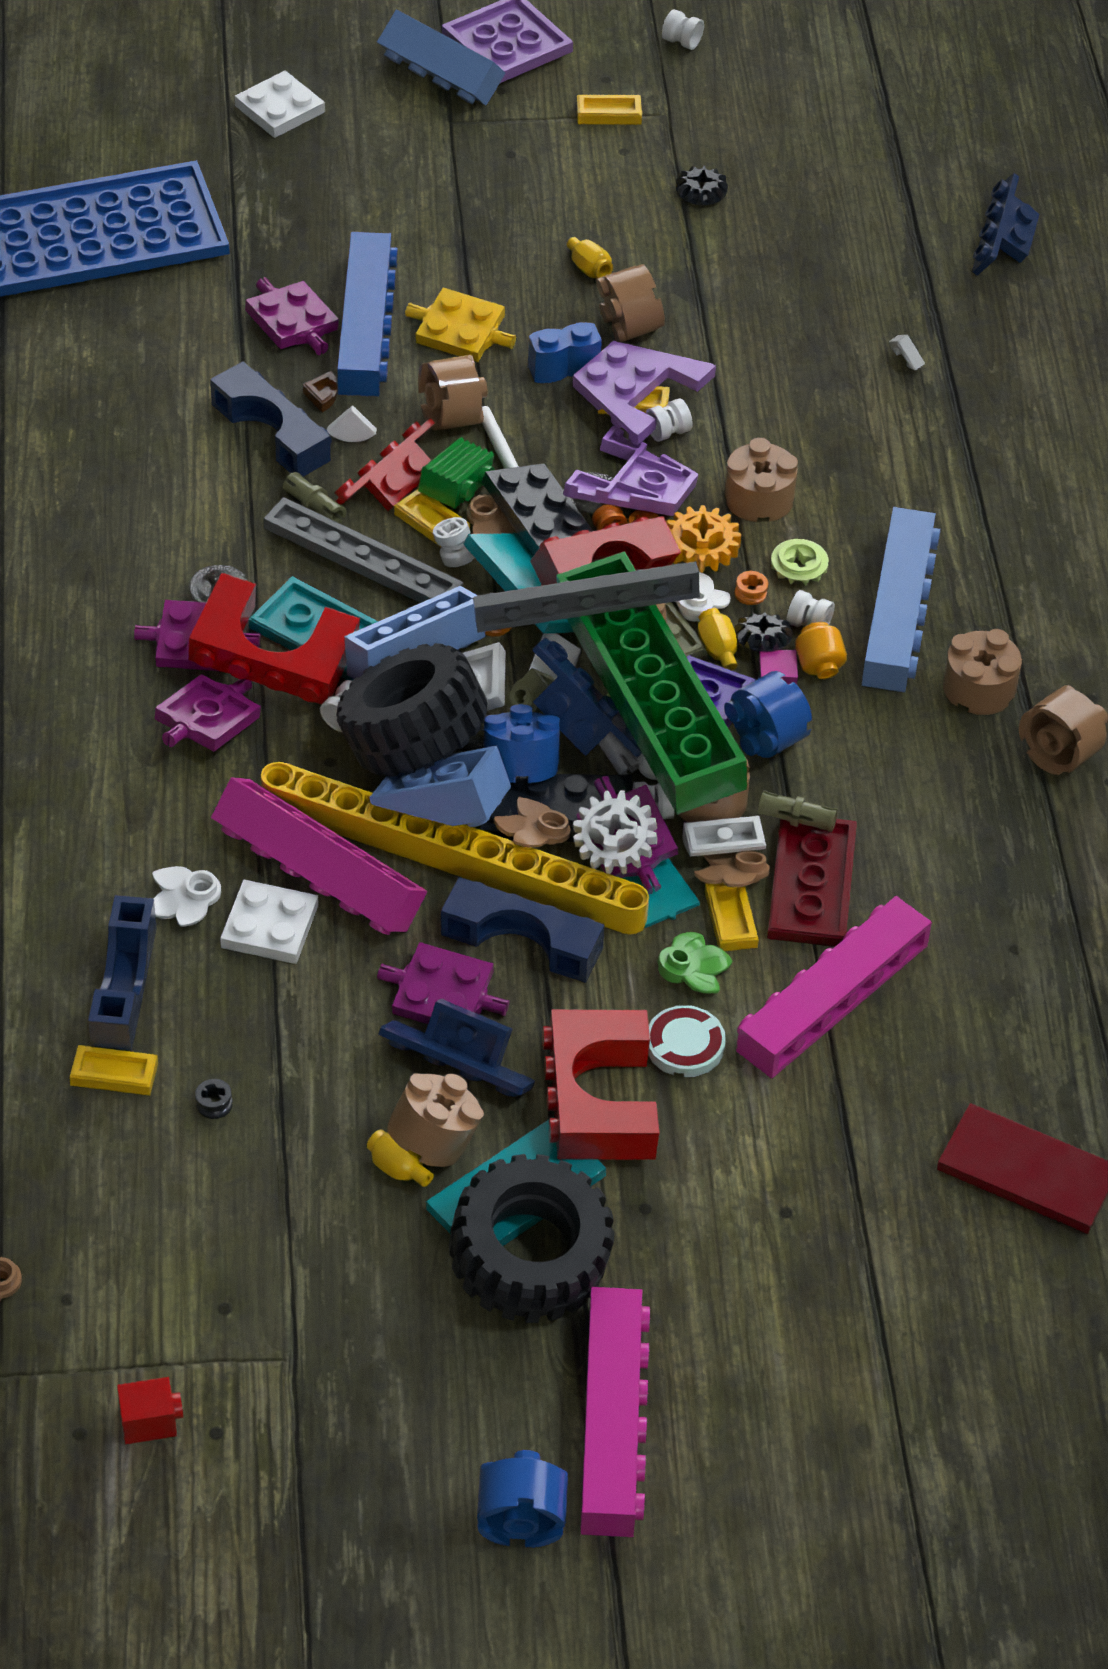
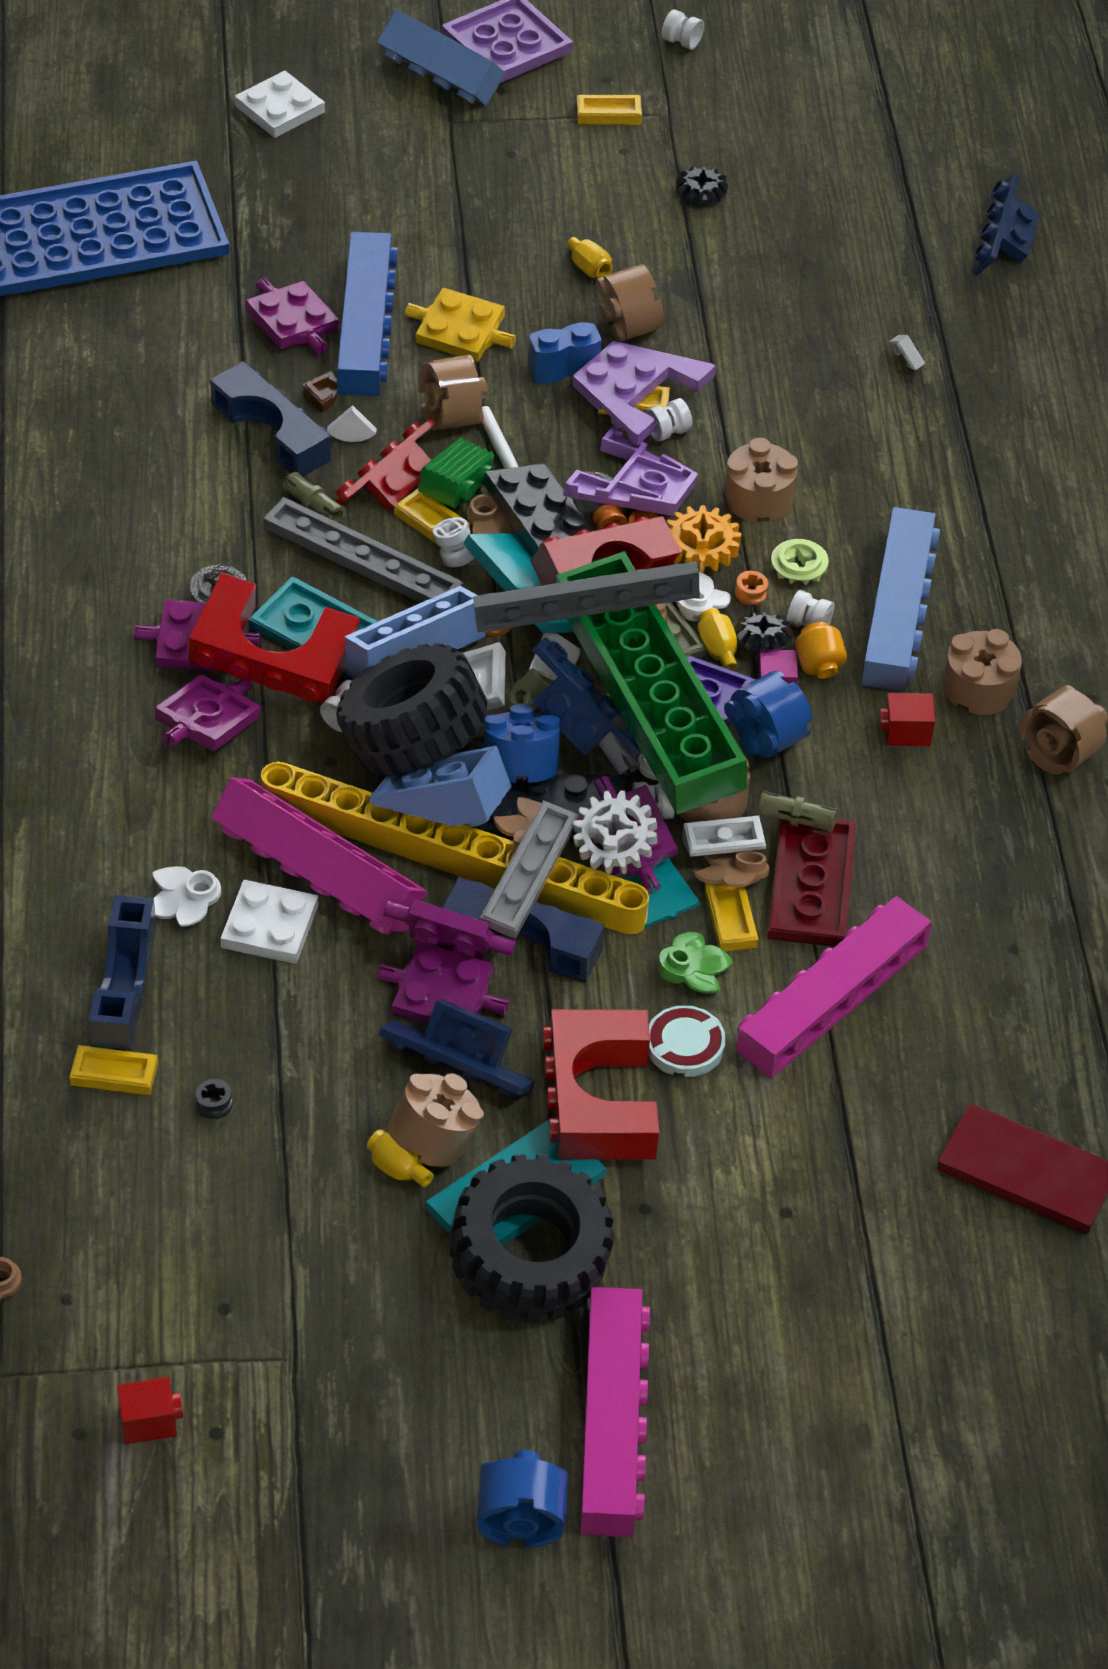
none -> magenta plate [383,899,516,961]
none -> light grey tile [480,800,579,939]
none -> red brick [879,693,935,746]

